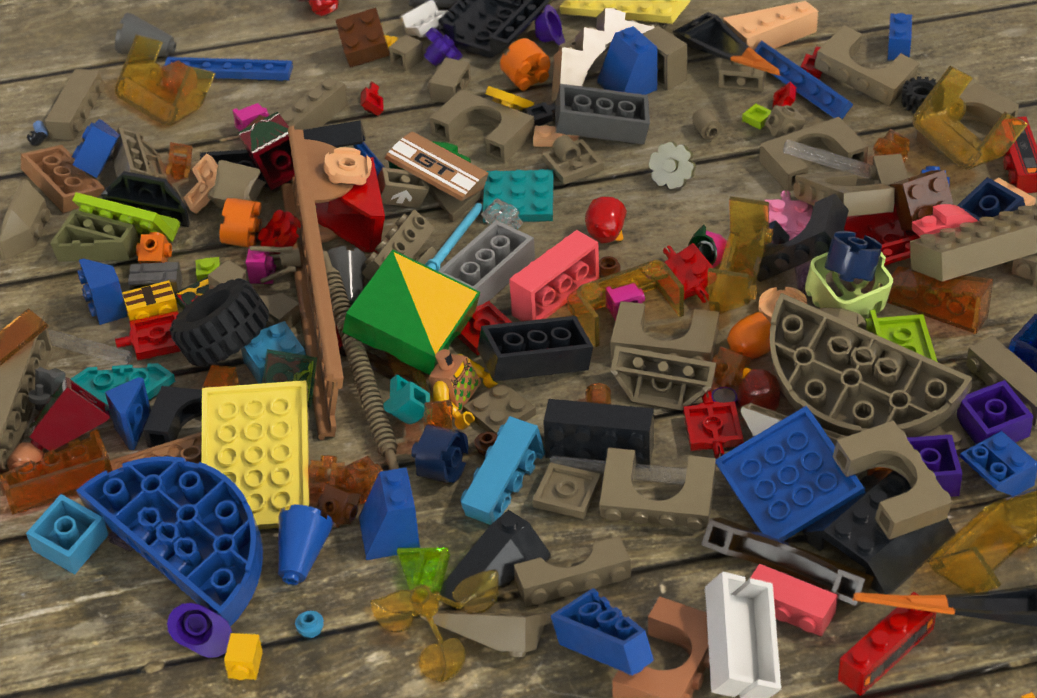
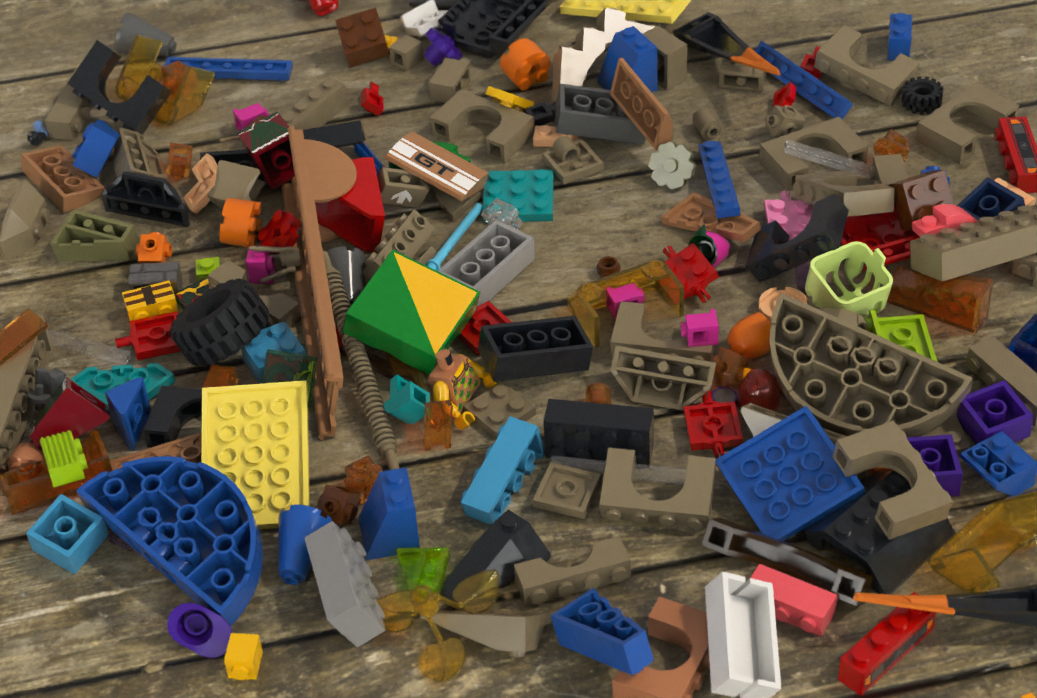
lime bracket [72,192,180,242] -> none
blue slope [77,258,128,325] -> none
dark azure plate [295,611,324,638] -> none
clear orange brick [308,455,348,493] -> none
light nougat plate [324,147,372,185] -> none
dark blue brick [411,424,468,483] -> none
reddish brown plate [474,432,497,456] -> none
coral brick [509,230,599,321] -> none
dark purple piece [535,5,565,46] -> none
red piece [585,197,627,243] -> none
clear yellow windscreen [708,196,773,315] -> none
light nougat wedge [723,1,818,50] -> none
lime plate [742,104,771,129] -> none
dark blue brick [824,231,882,282] -> none
clear yellow windscreen [912,66,1028,170] -> none
none -> lime brick [40,430,88,488]
none -> black arch [67,40,172,135]
none -> light grey brick [305,521,386,648]
none -> medium nougat slope [610,58,673,150]
none -> medium nougat wing [661,192,761,242]
none -> dark pink brick [680,309,719,347]
none -> blue plate [698,141,740,218]

